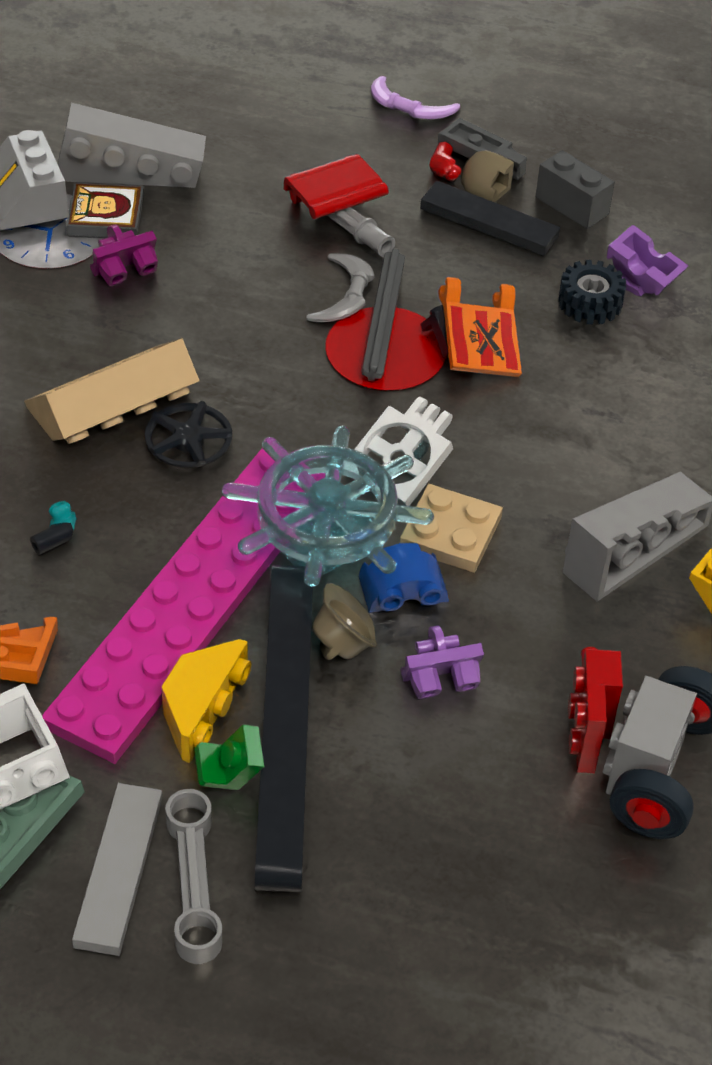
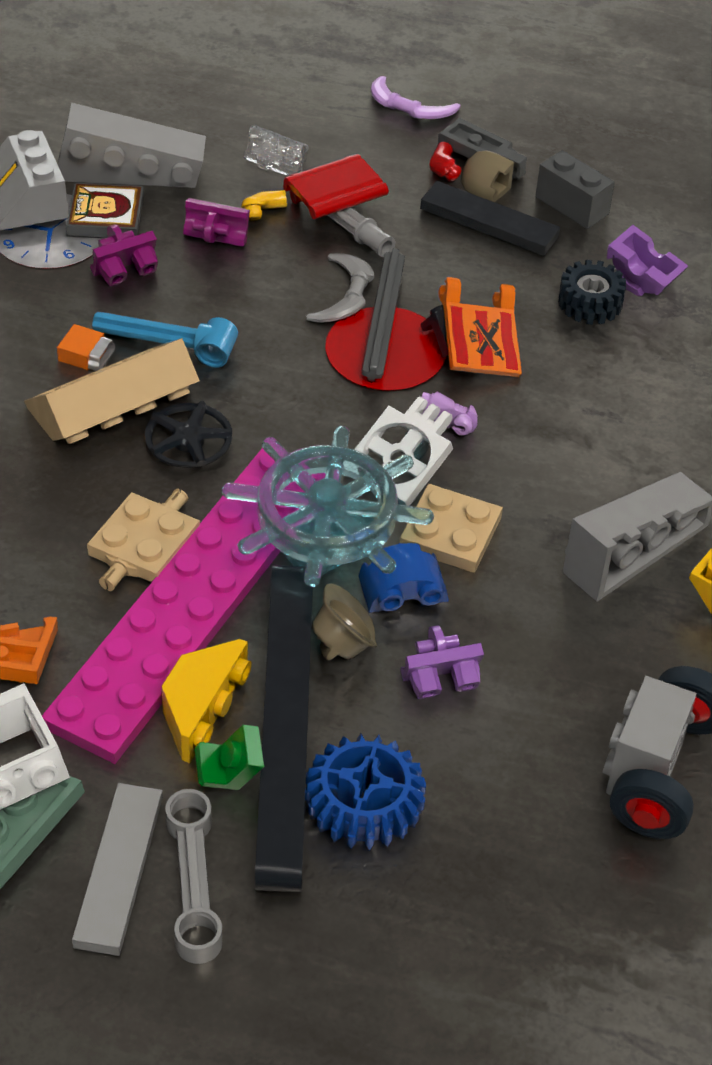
black arm [30,501,77,555] -> none
red plate [568,647,623,773] -> none
none -> orange piece [57,324,115,371]
none -> tan plate [87,489,200,591]
none -> dark azure axle [92,312,238,368]
none -> magenta hips [183,198,250,247]
none -> yellow arm [241,190,287,221]
none -> clear hips [244,125,309,176]
none -> blue gear [305,733,426,851]
none -> lavender arm [422,391,478,436]

